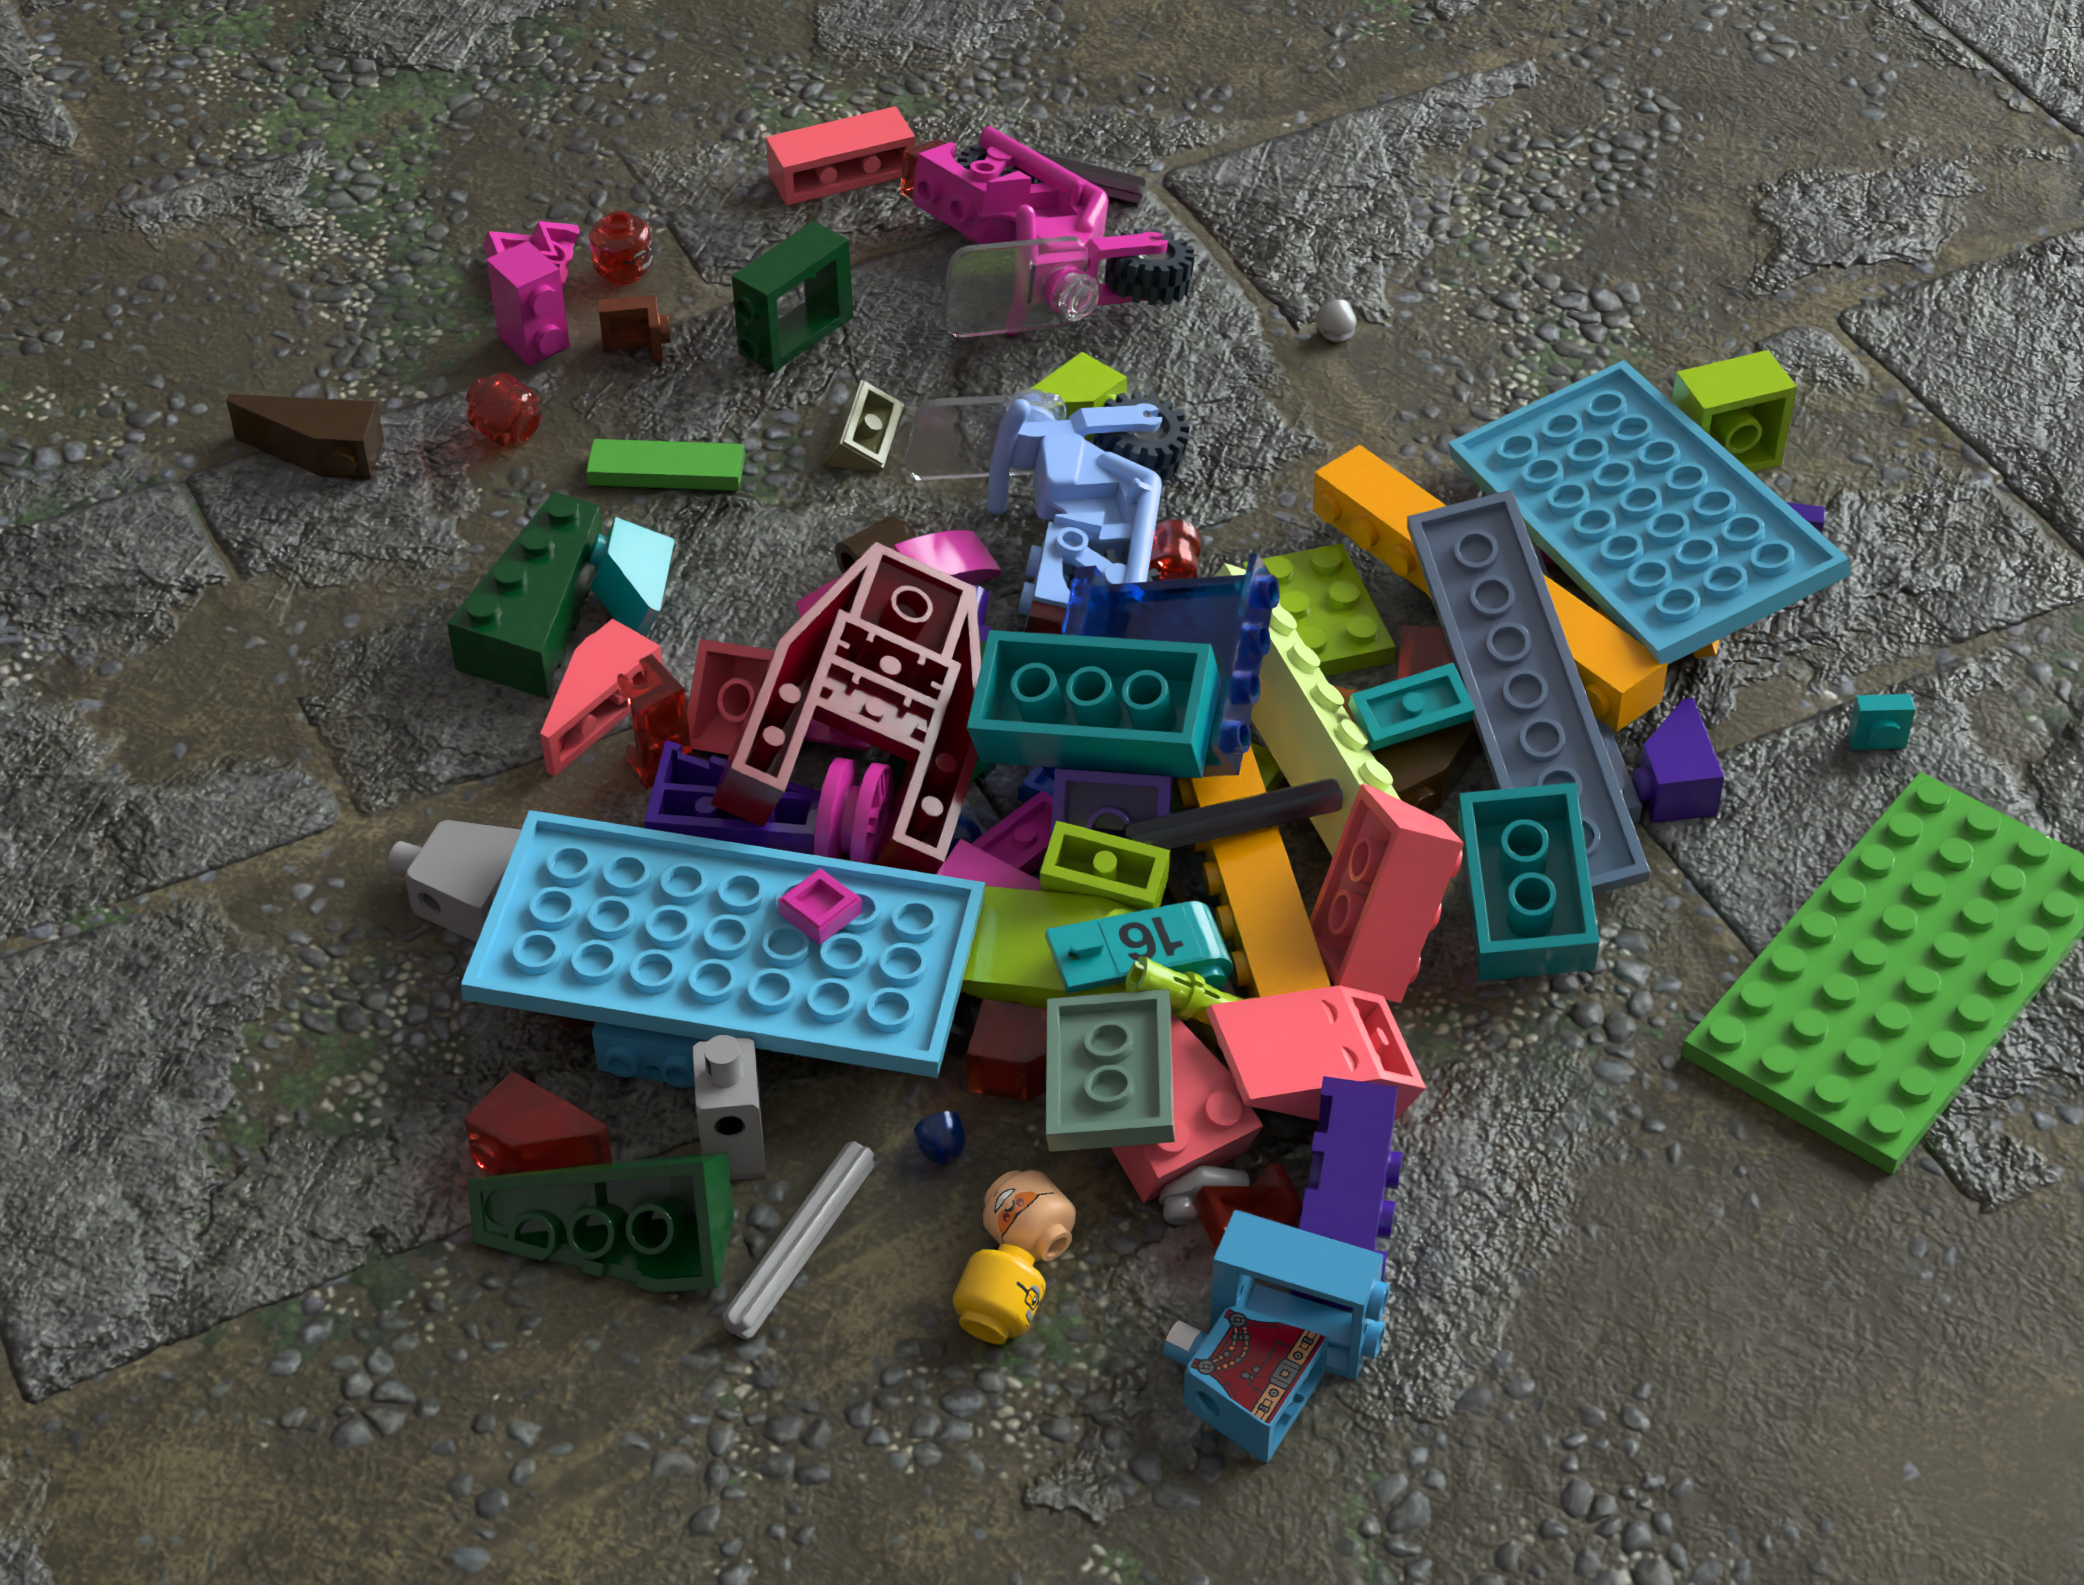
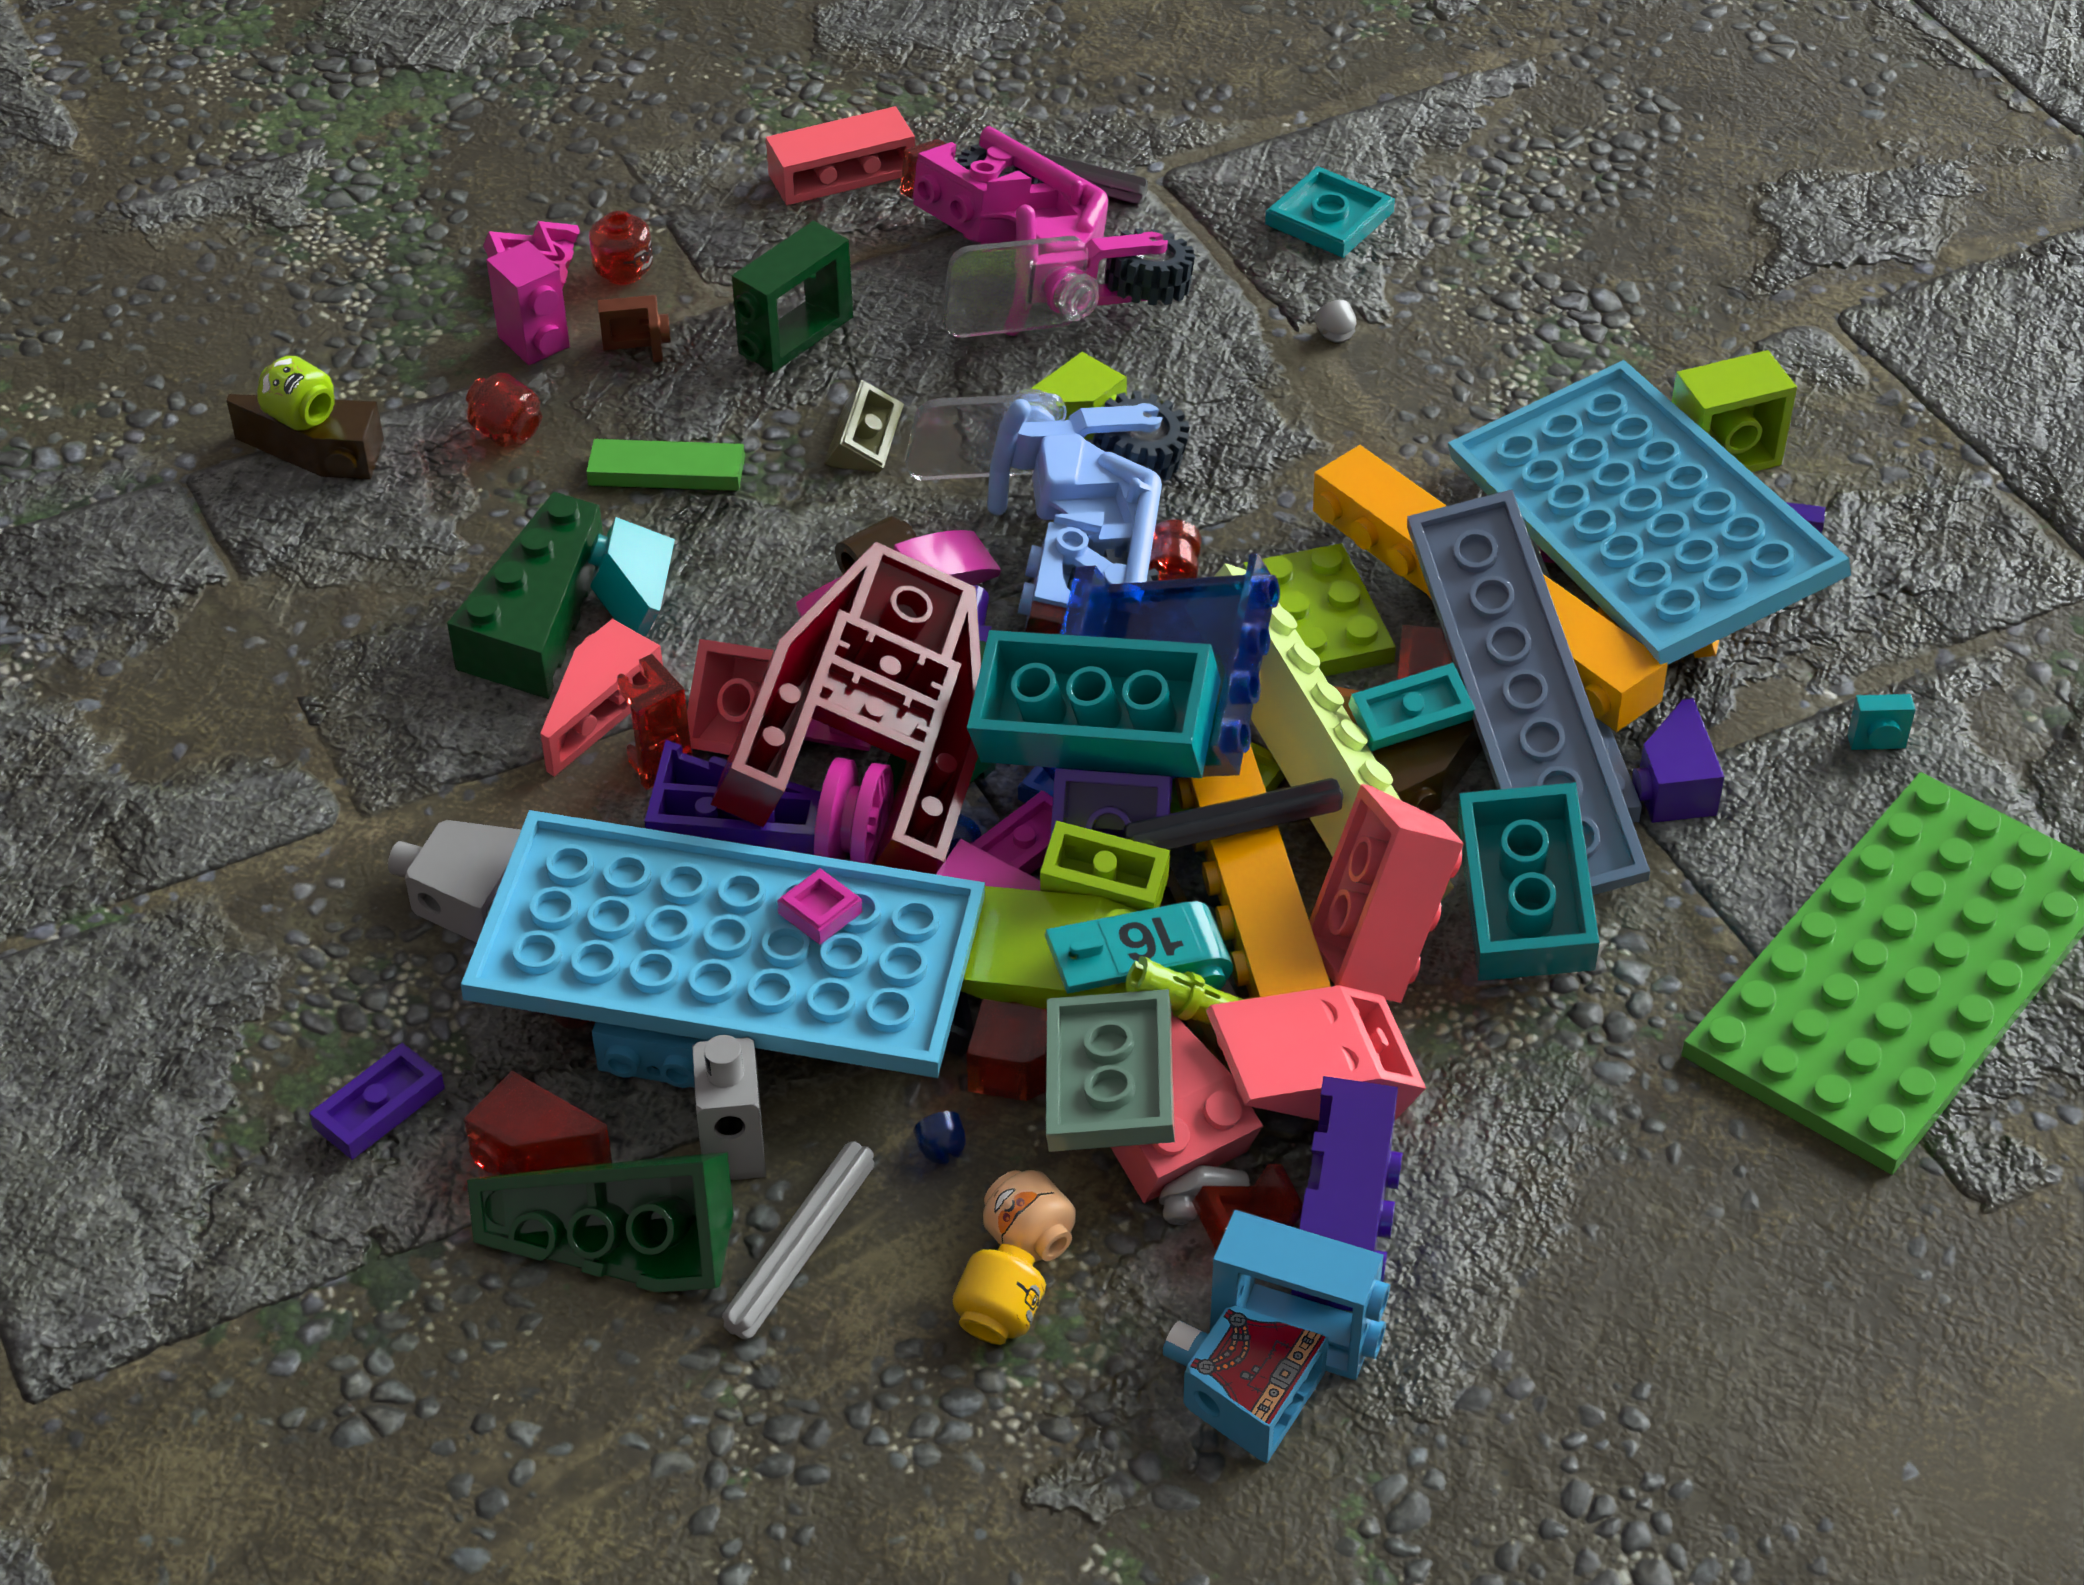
none -> lime head [257,356,335,430]
none -> dark purple plate [309,1042,445,1160]
none -> teal tile [1265,166,1395,258]

